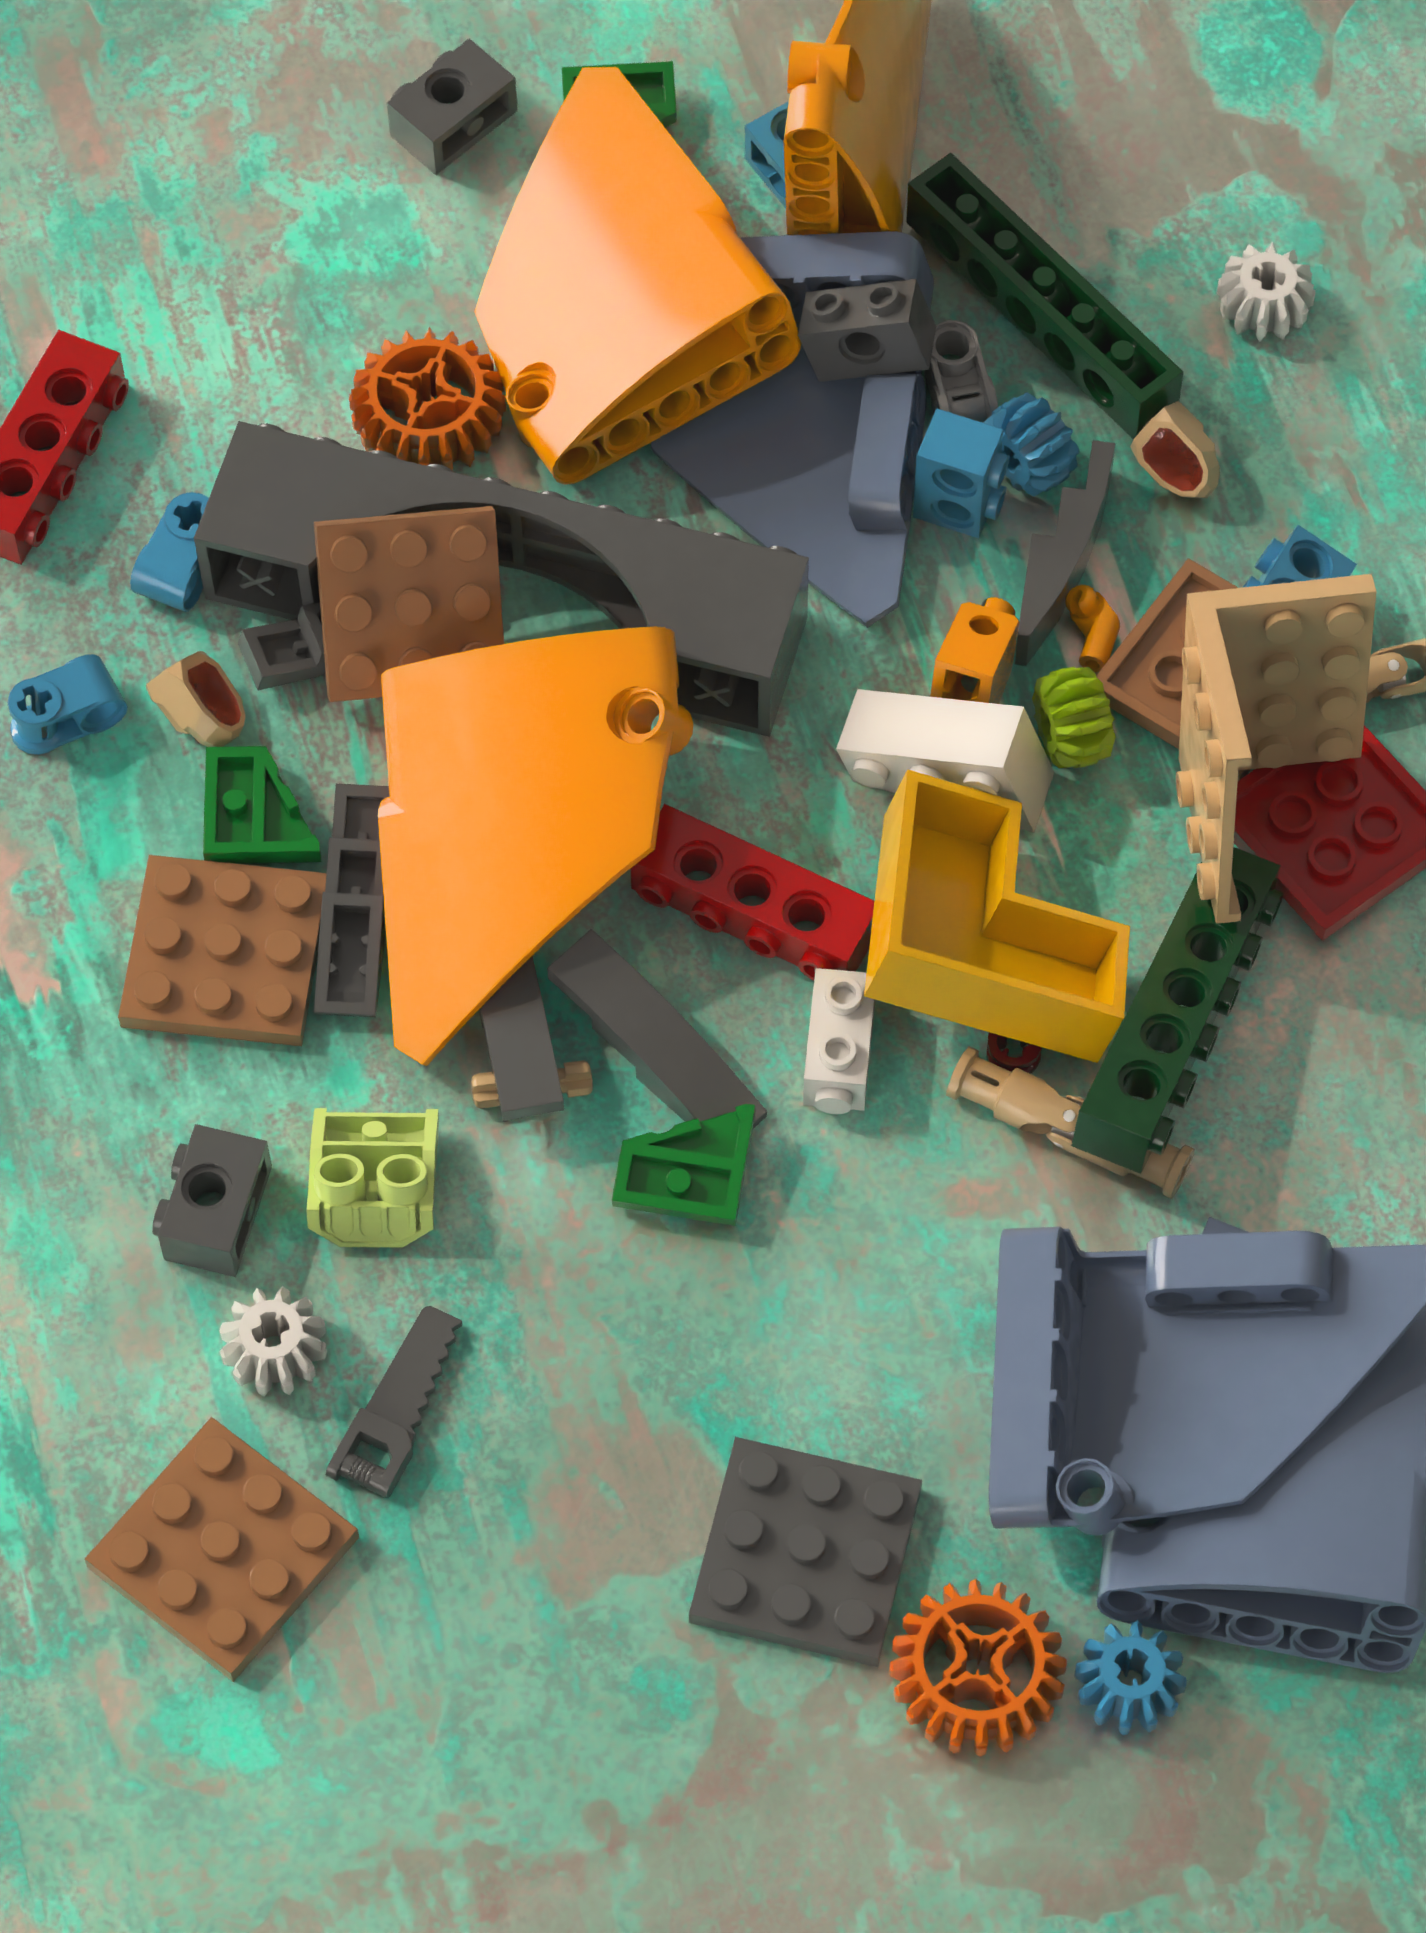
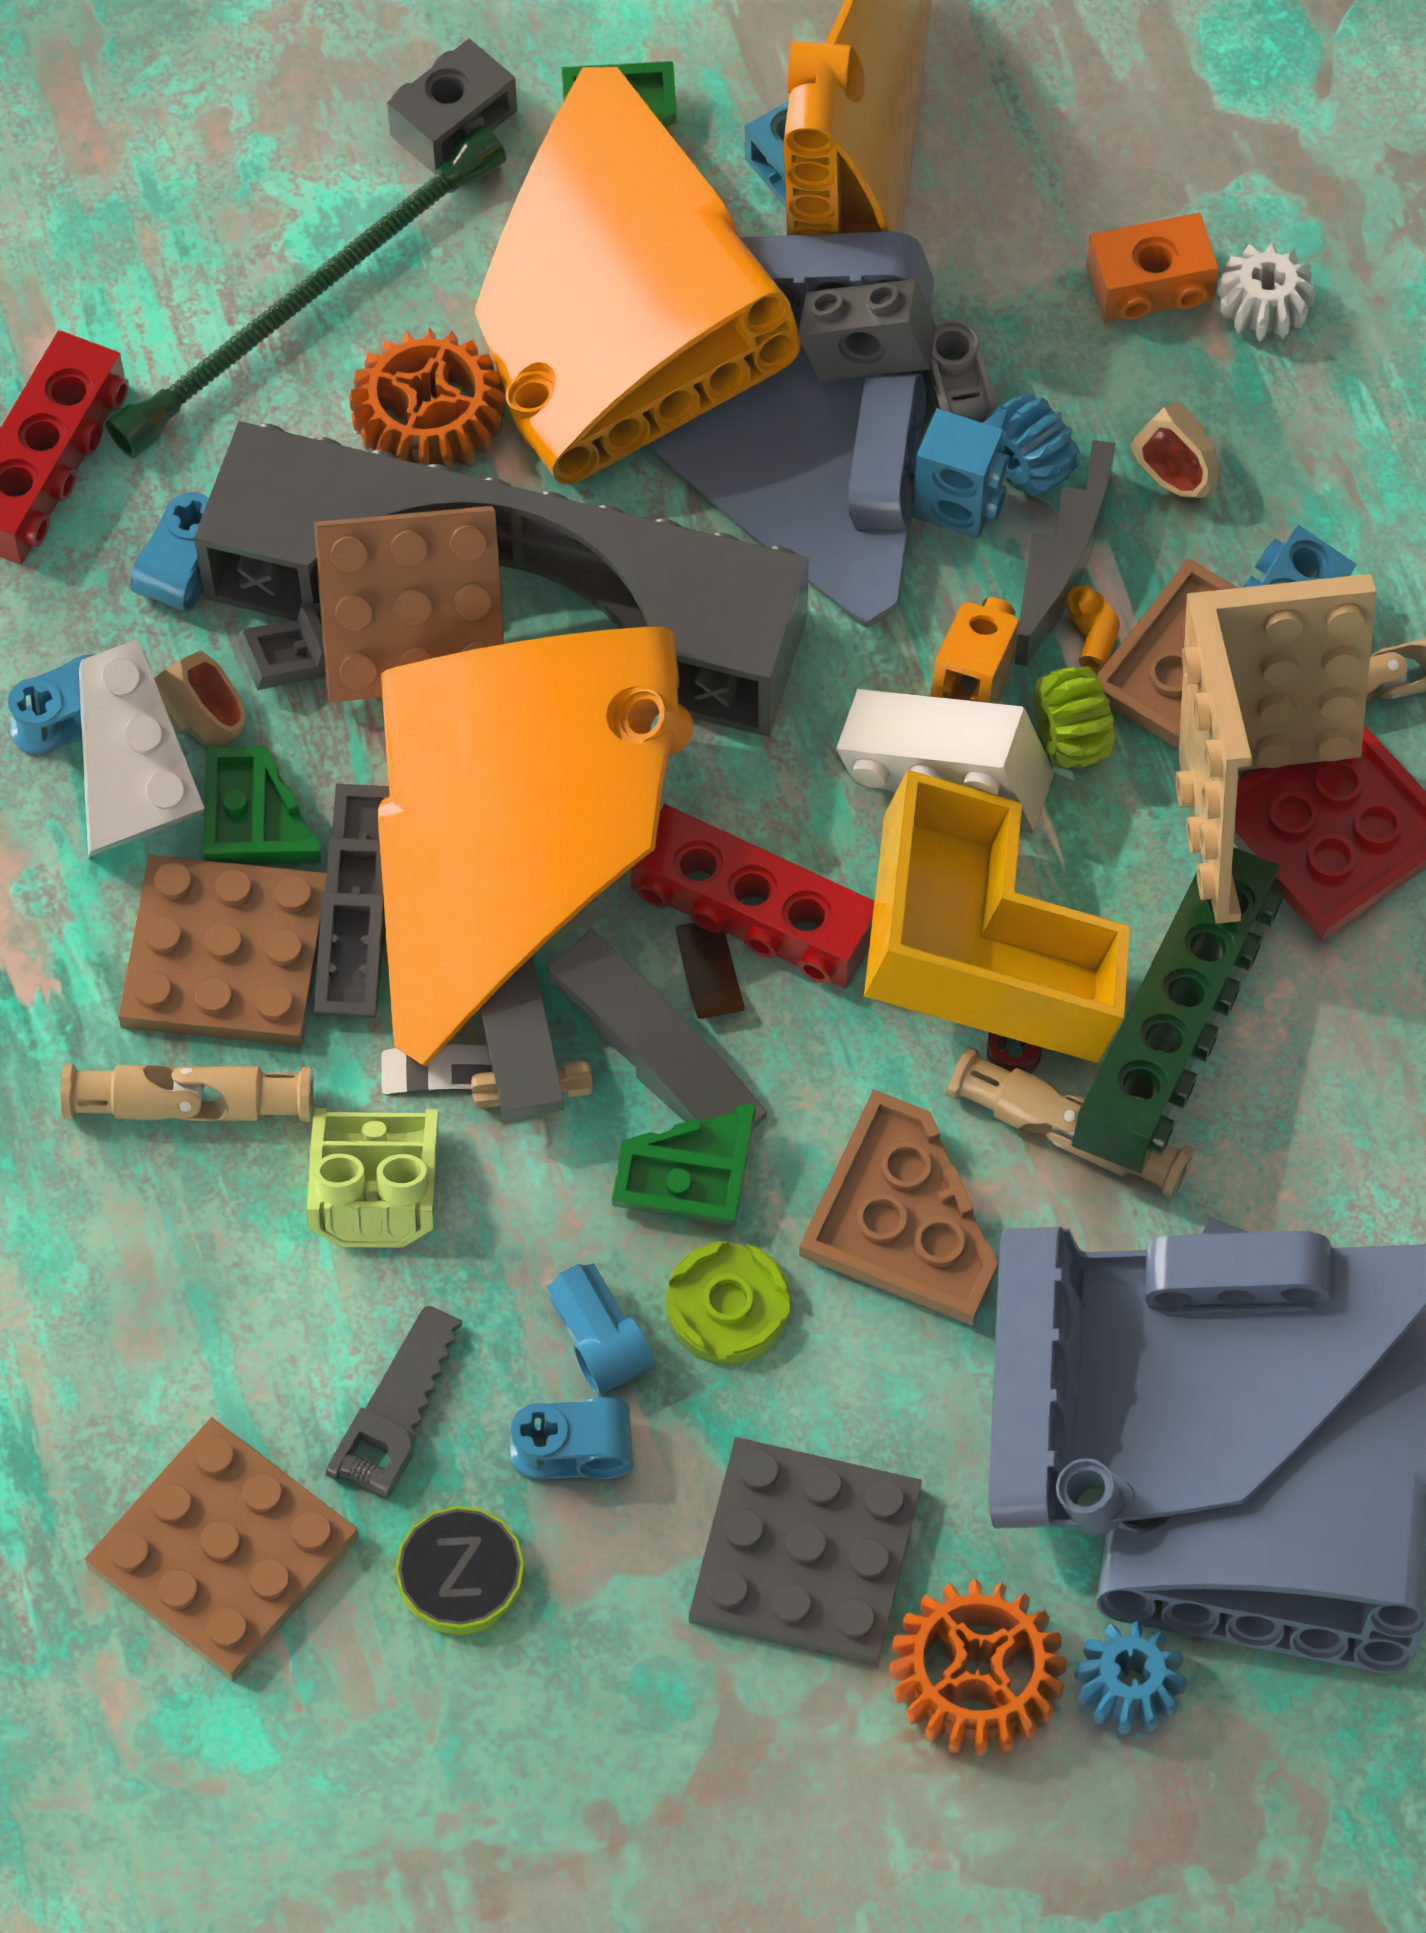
dark grey brick [152,1124,272,1277] -> none
white gear [220,1286,327,1397] -> none
white brick [803,968,875,1114] -> none
dark green brick [906,152,1184,439] -> none
none -> tan piece [60,1064,314,1122]
none -> white wedge [79,639,204,858]
none -> dark green hose [106,126,507,458]
none -> white sticker [381,1044,492,1095]
none -> black tile [395,1506,525,1635]
none -> dark azure piece [510,1398,634,1481]
none -> dark azure piece [546,1263,656,1396]
none -> lime tile [666,1241,790,1364]
none -> dark brown sticker [676,923,745,1019]
none -> medium nougat plate [799,1089,998,1326]
none -> orange brick [1086,212,1219,322]

